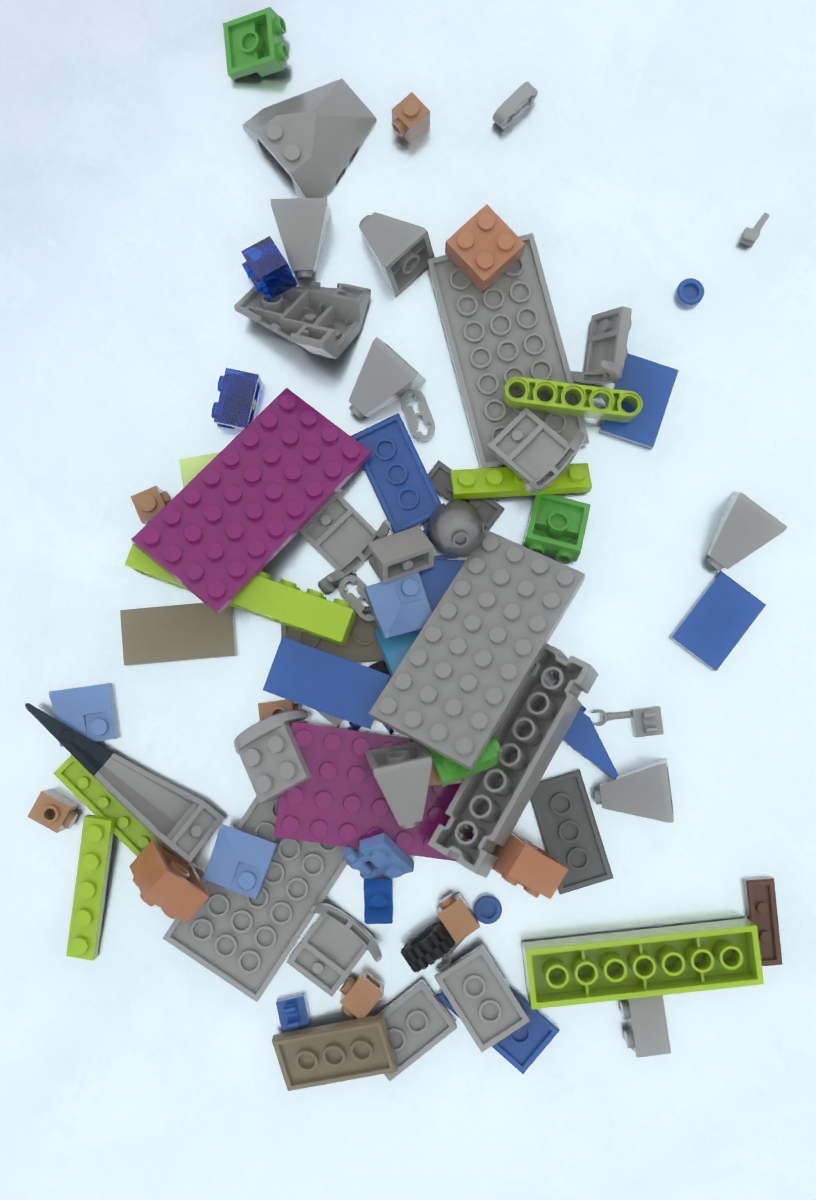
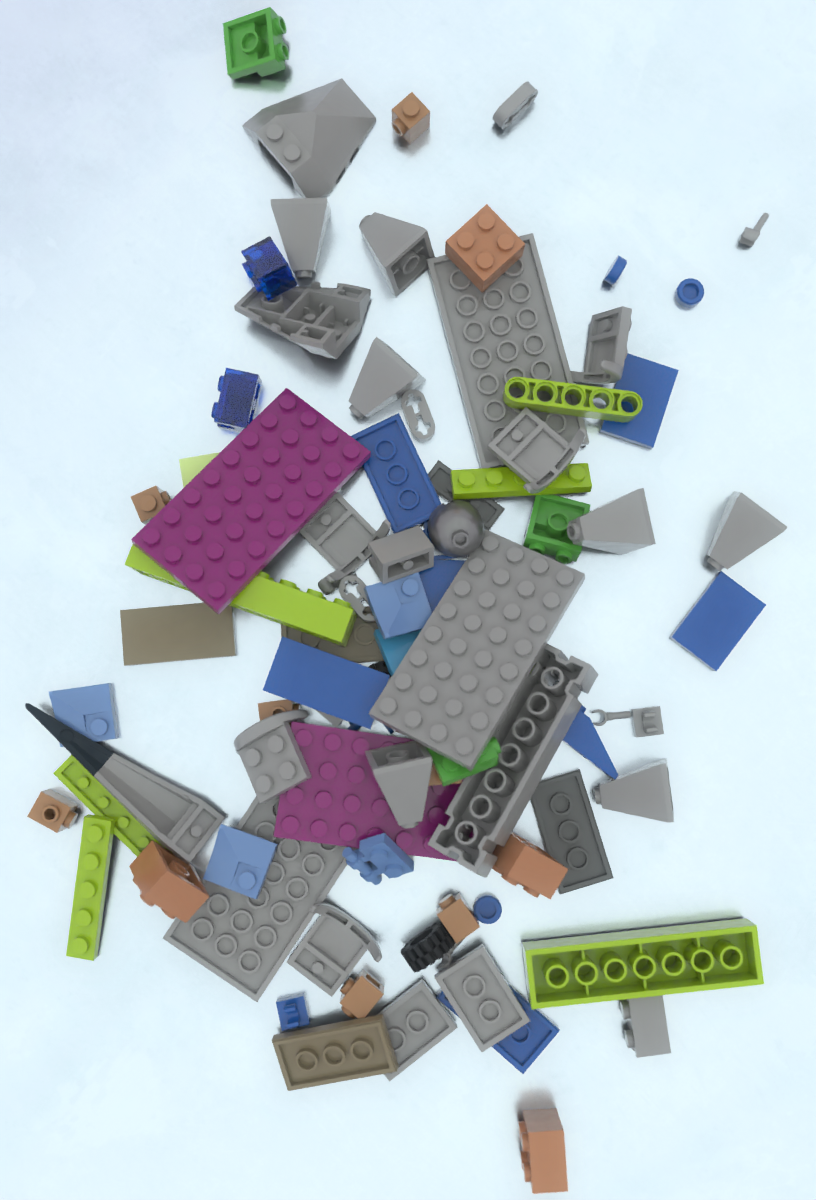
blue bracket [363,879,393,924] -> none
reddish brown tile [743,877,783,966] -> none
none -> nougat brick [518,1108,568,1194]
none -> light grey slope [567,488,656,555]
none -> tile [603,255,627,285]

